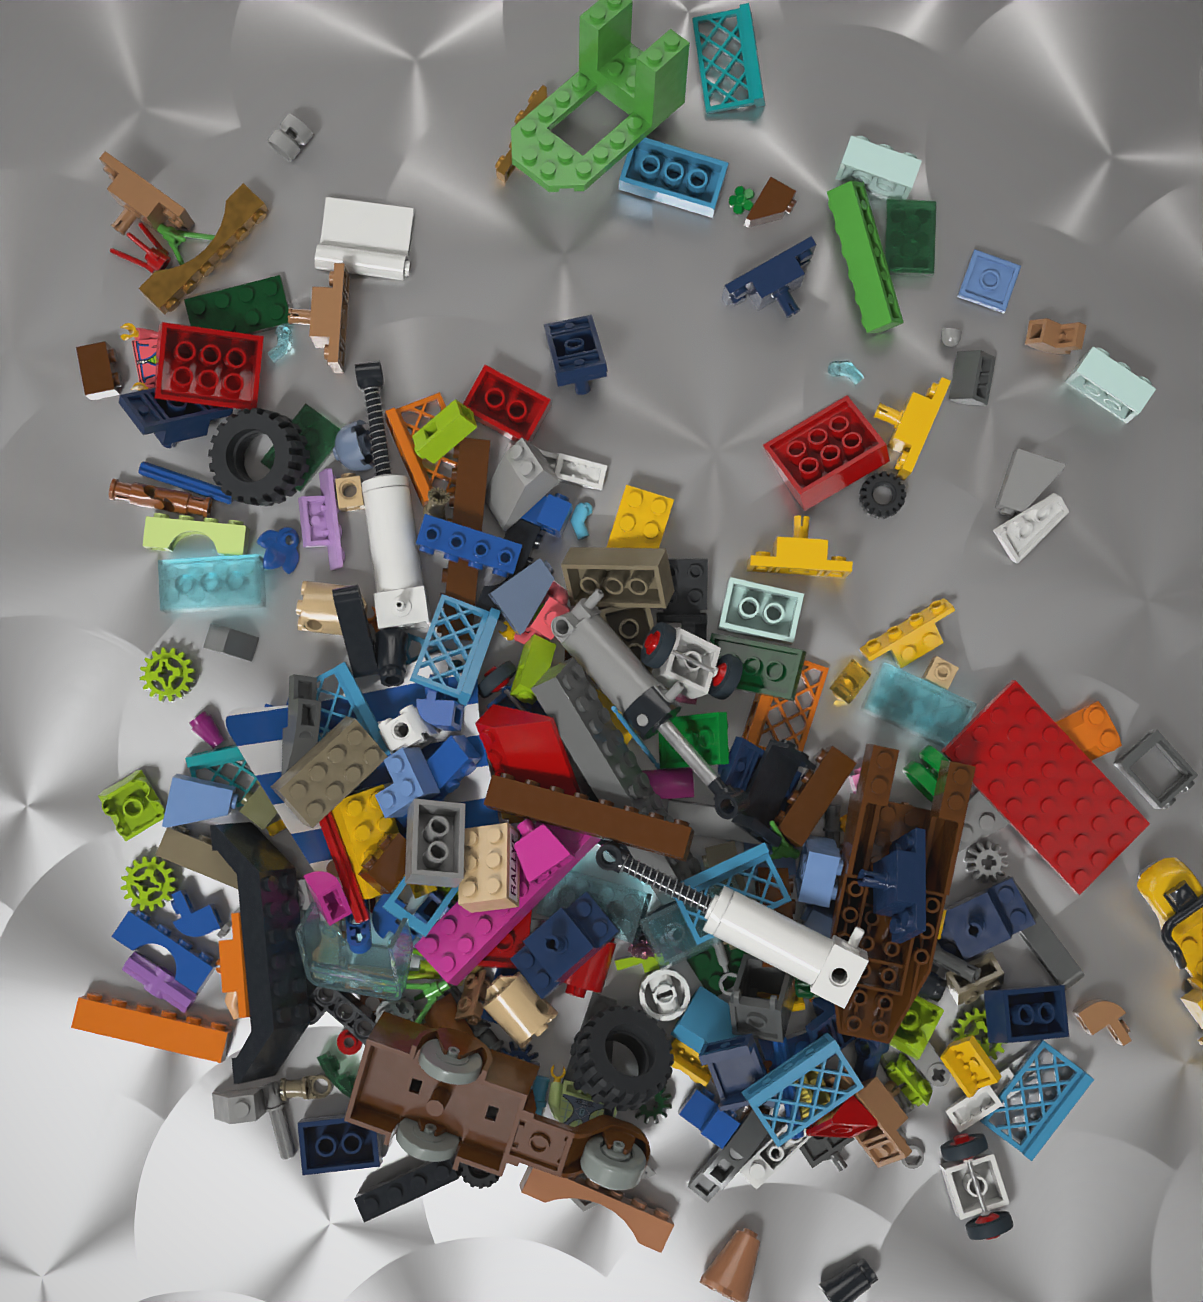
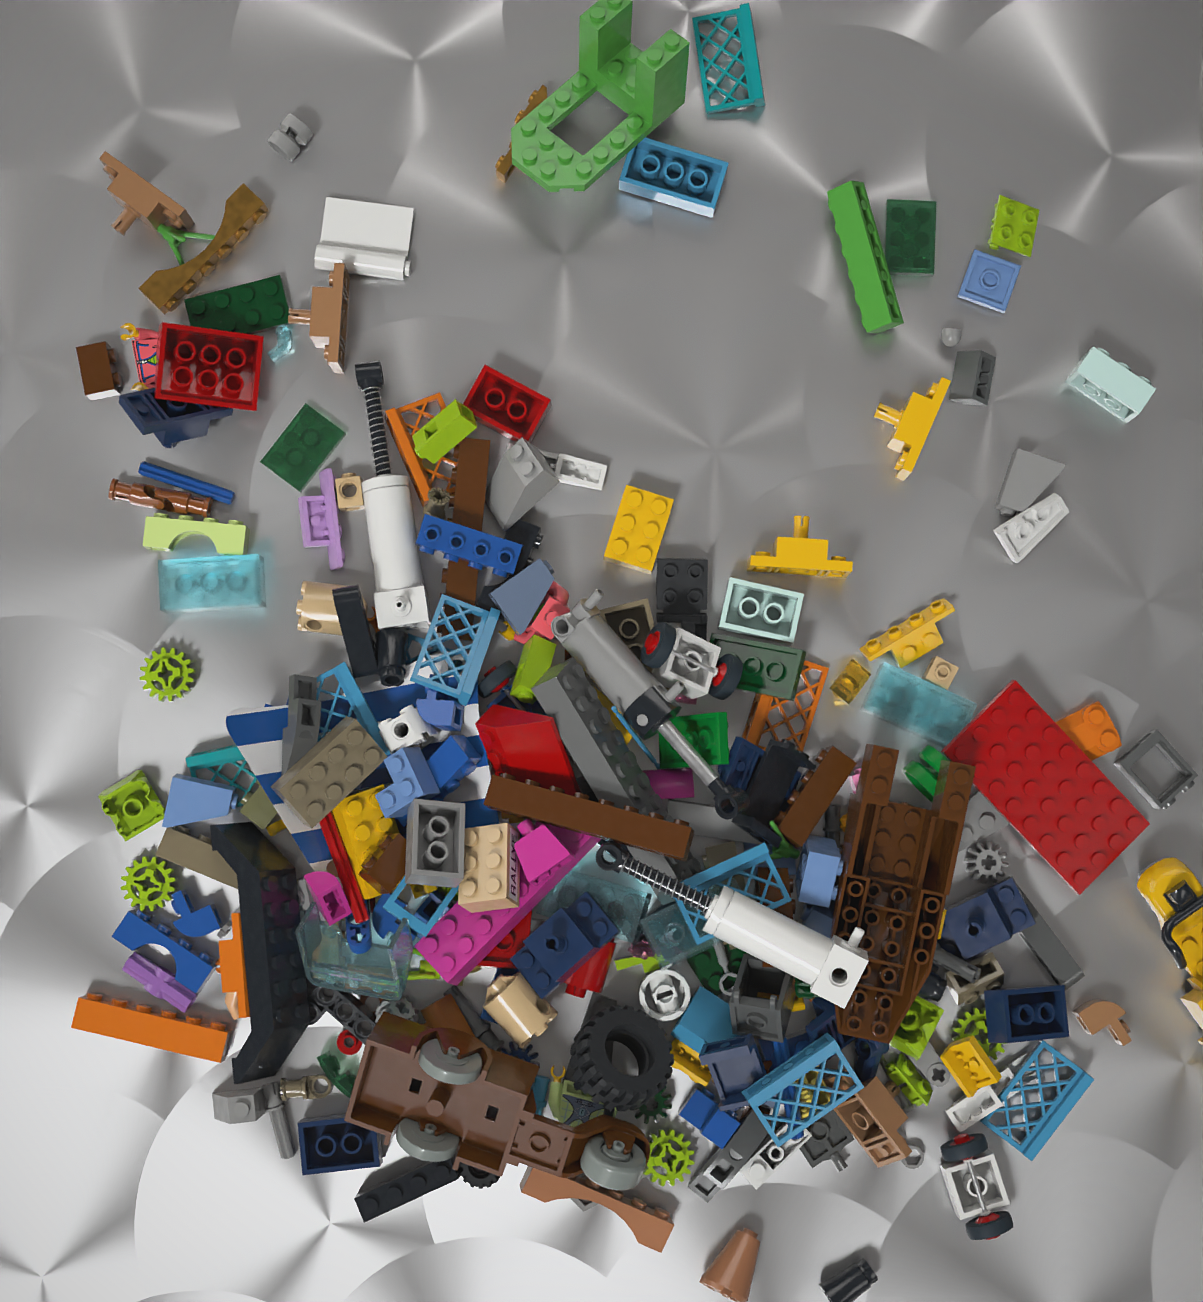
red plant [110,222,171,274] -> none
magenta cone [189,711,225,749] -> none
dark grey slope [203,624,259,662] -> none
black tyre [208,408,310,506] -> none
blue plate [256,527,299,574] -> none
sand blue cylinder [333,420,375,472] -> none
bright green plant [385,980,452,1024] -> none
medium nougat hinge [455,969,491,1025] -> none
blue brick [520,493,573,539] -> none
dark blue brick [544,315,608,395] -> none
dark tan brick [561,547,675,608] -> none
medium azure arm [570,502,593,540] -> none
dark blue brick [722,236,817,318] -> none
green plant [729,186,755,215] -> none
reddish brown slope [744,177,797,228] -> none
red slope [763,395,890,511] -> none
red slope [806,1095,878,1138] -> none
clear light blue arm [827,360,864,385] -> none
light aqua brick [835,135,922,203] -> none
dark blue brick [857,828,926,944] -> none
black tyre [859,471,906,519] -> none
medium nougat brick [1025,318,1087,354] -> none
none -> lime gear [643,1129,695,1186]
none -> lime hinge [987,195,1039,257]

